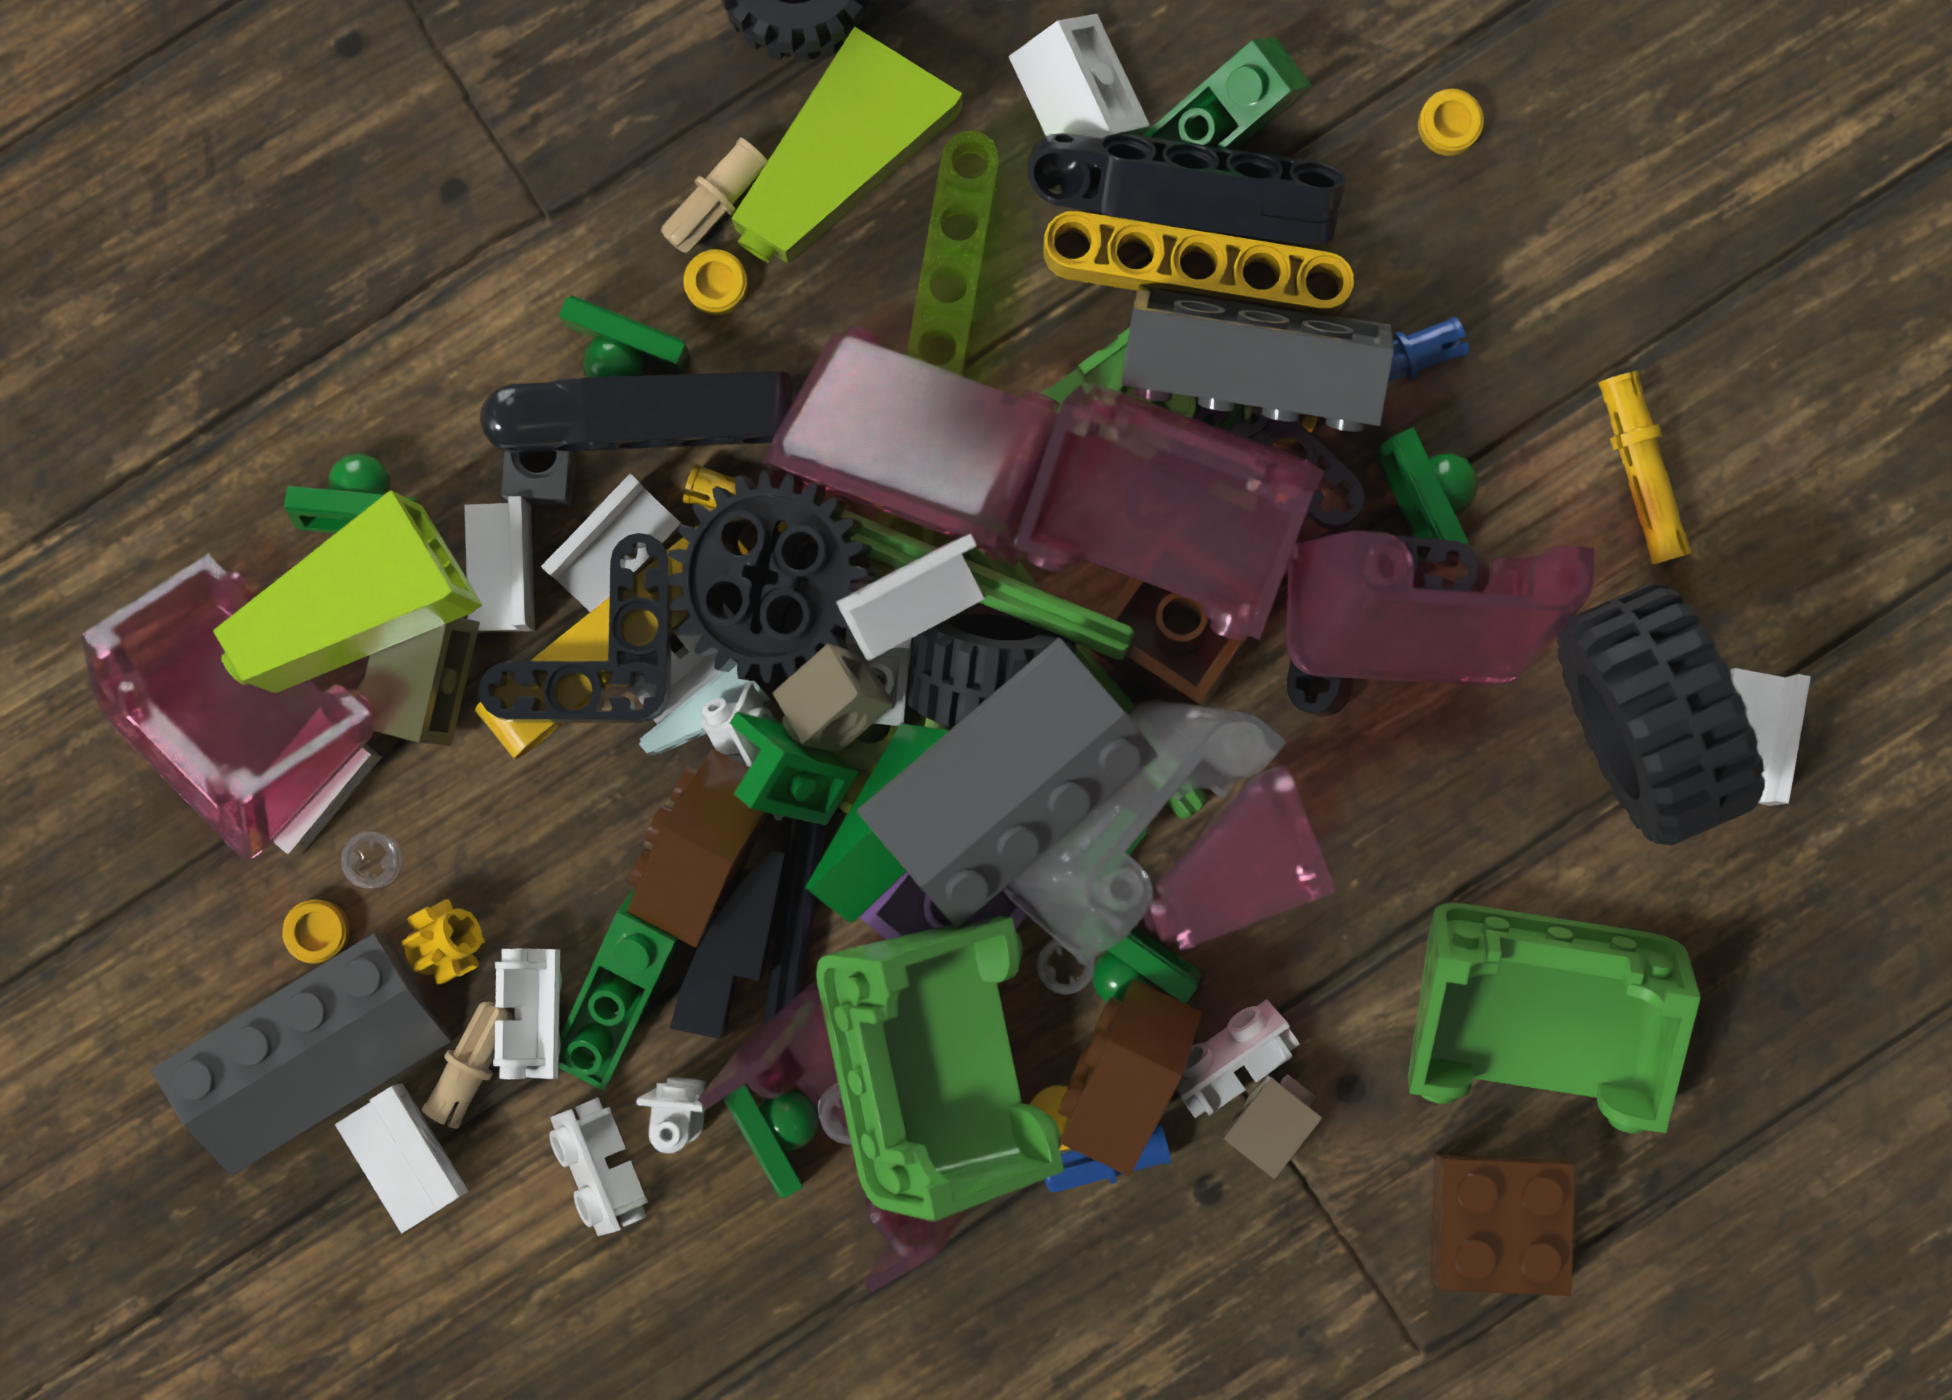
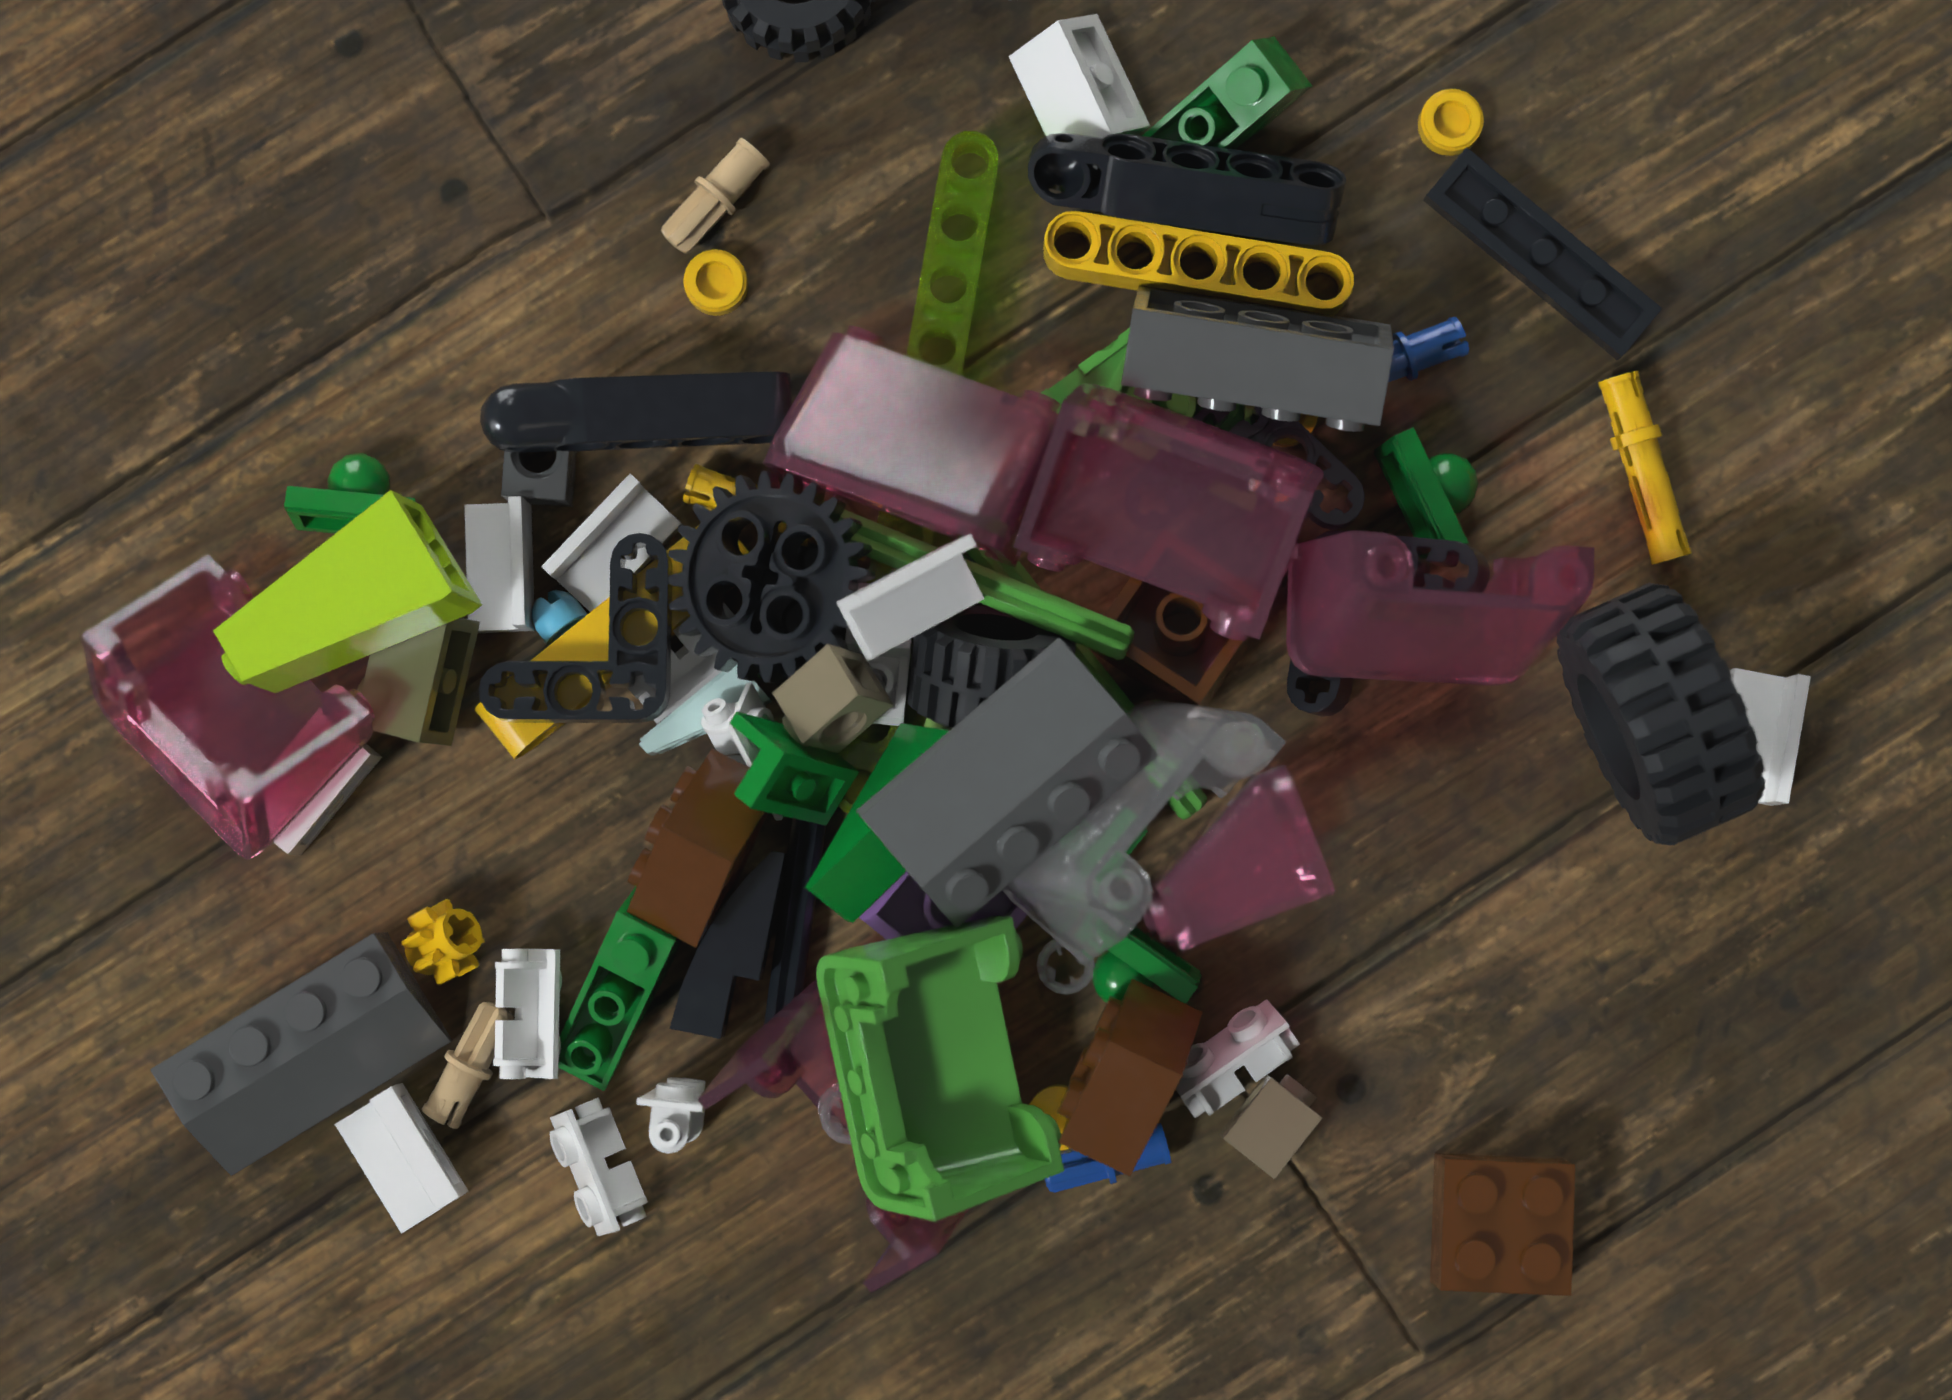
yellow tile [282,900,350,964] -> none
clear bush [341,831,403,889] -> none
green tile [558,295,690,378] -> none
green tile [718,1074,820,1199] -> none
lime slope [731,27,963,264] -> none
bright green windscreen [1408,903,1701,1134] -> none
none -> medium azure hinge [532,590,587,646]
none -> black plate [1423,147,1663,361]

